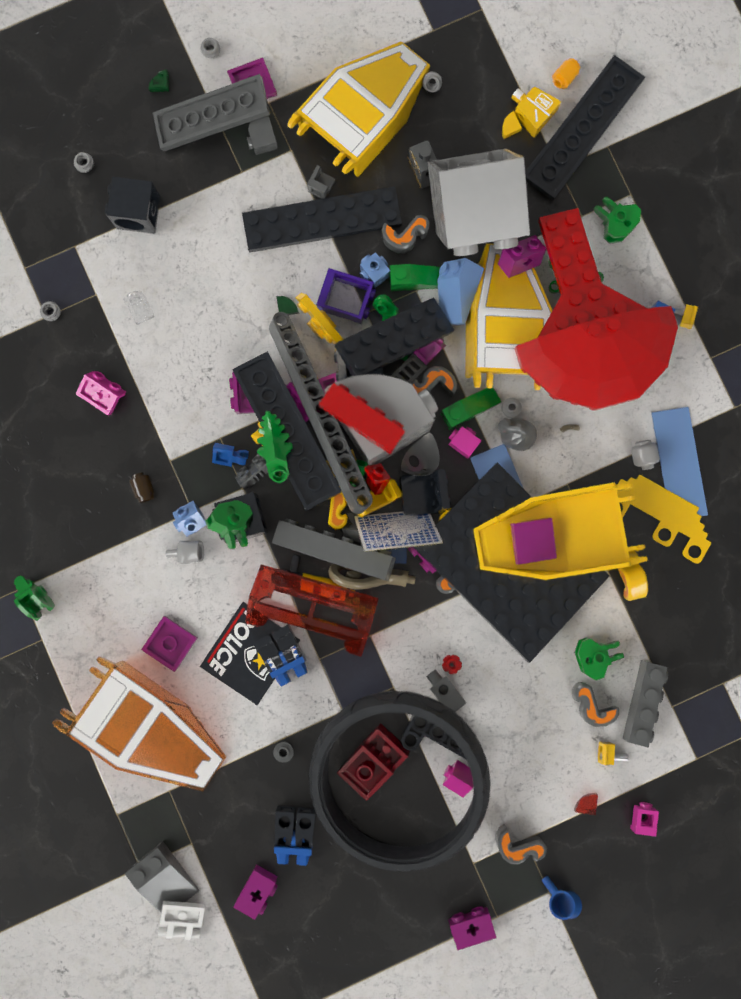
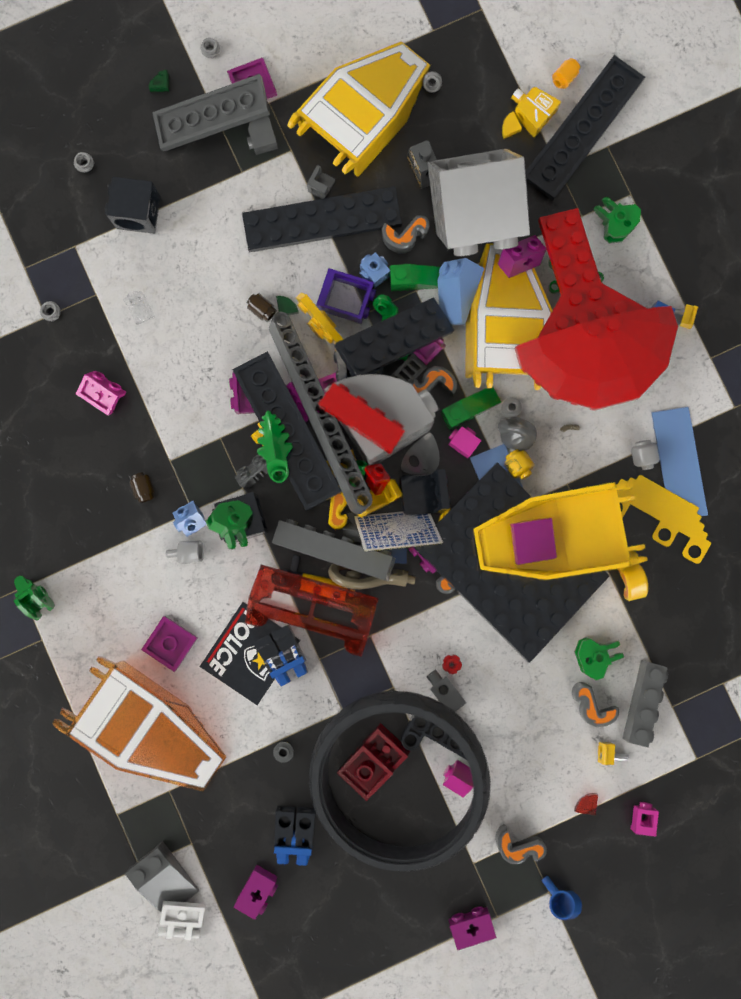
blue plate [212,443,249,467] -> none
none -> dark brown brick [247,293,277,322]
none -> yellow head [504,449,534,480]

